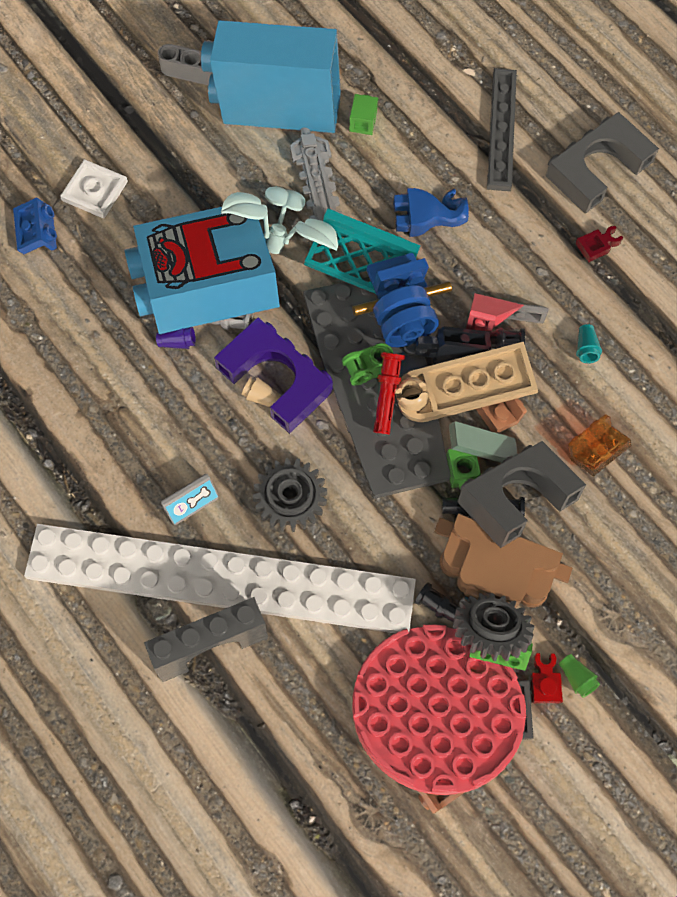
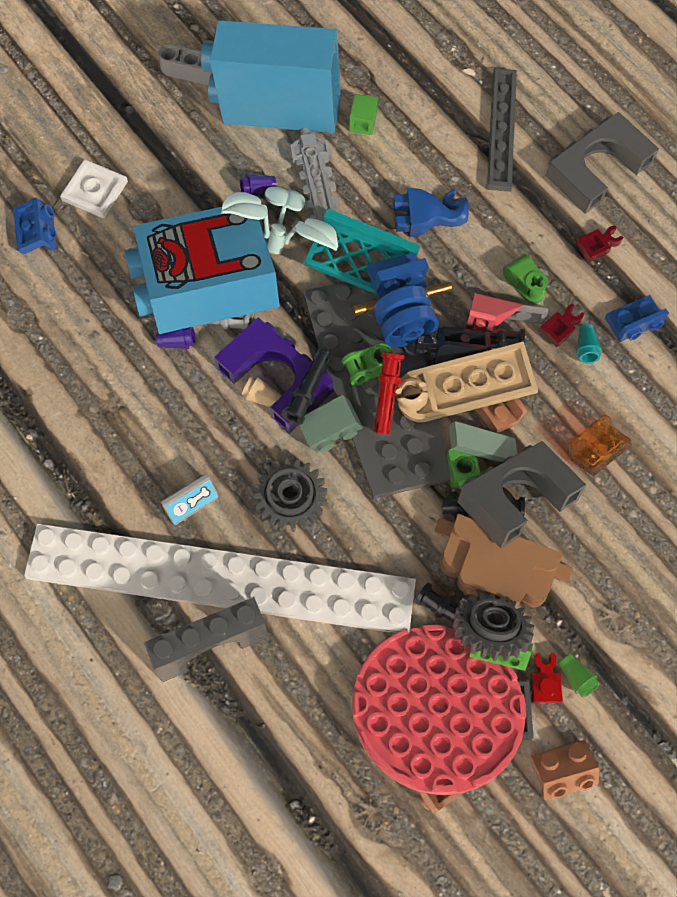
none -> dark purple cone [240,174,277,196]
none -> black pin [281,349,332,425]
none -> sand green brick [299,395,363,453]
none -> bright green piece [503,254,548,303]
none -> nougat bracket [531,740,599,800]
none -> dark red plate [539,304,584,348]
none -> blue bracket [605,295,669,342]

